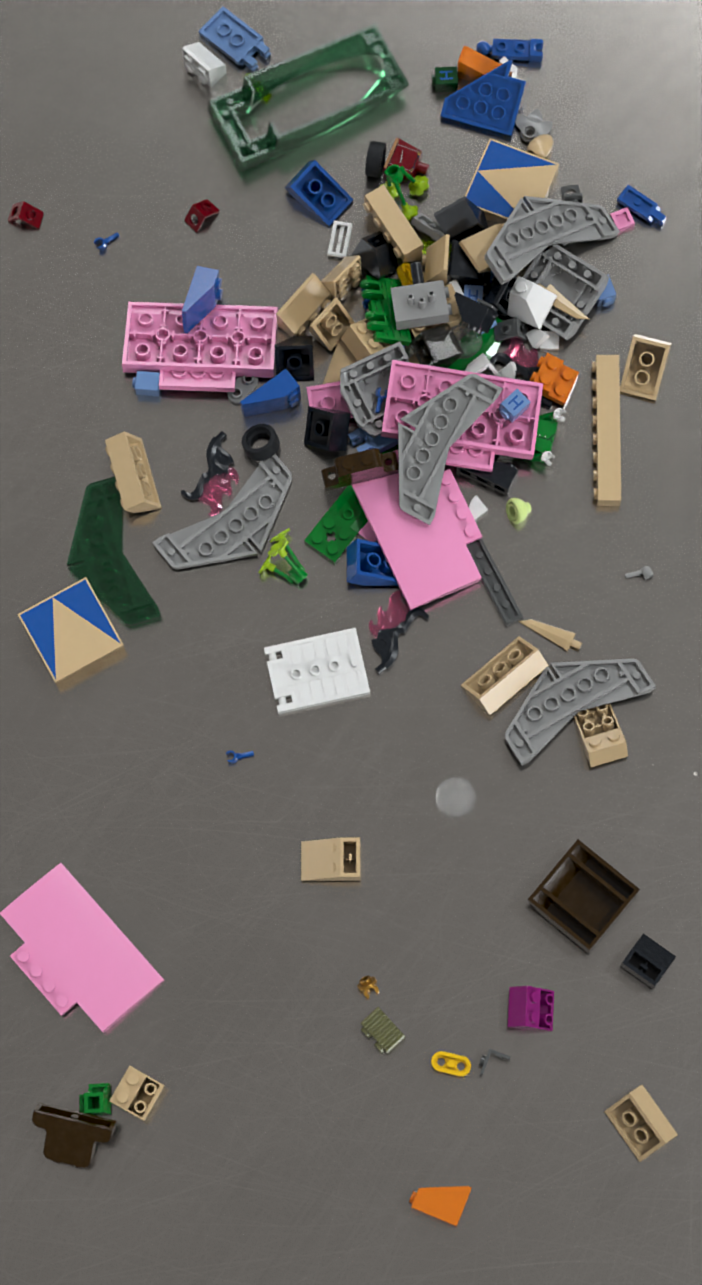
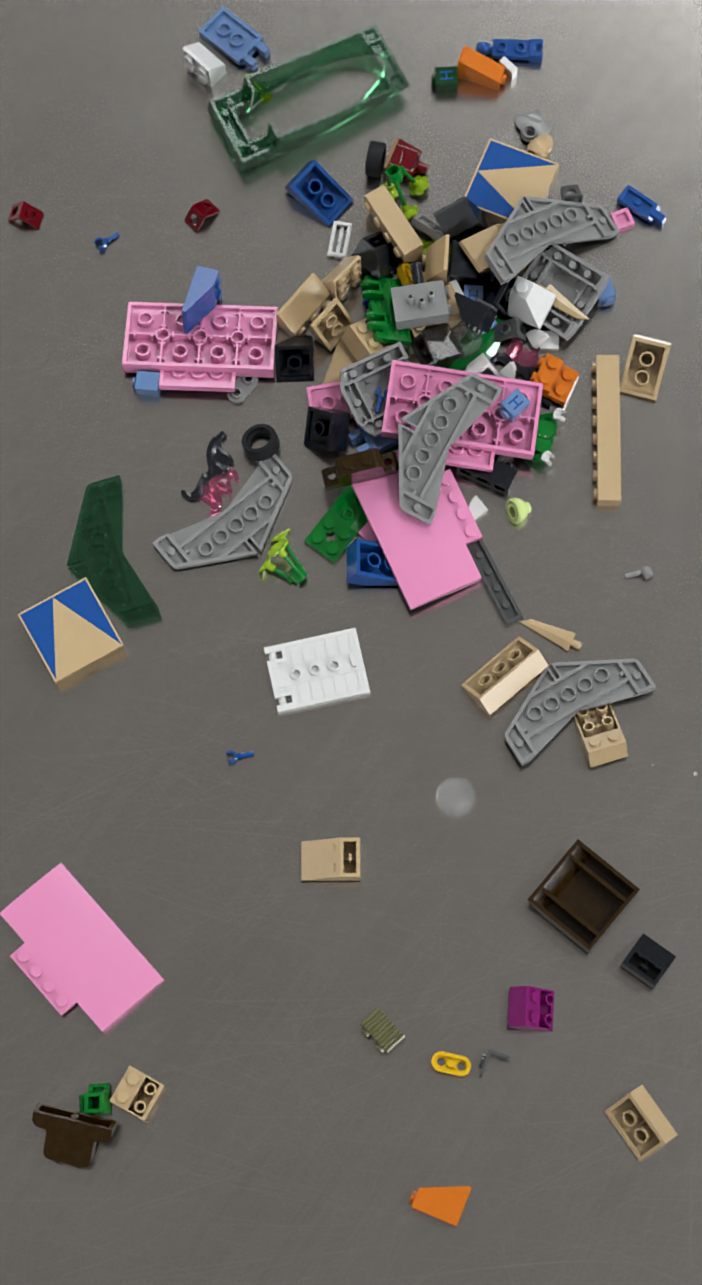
tan slope [105,431,162,513] -> none
blue slope [240,369,301,417] -> none
pearl gold plate [357,976,379,998] -> none
piece [369,590,429,675] -> none
blue wing [441,60,527,136] -> none

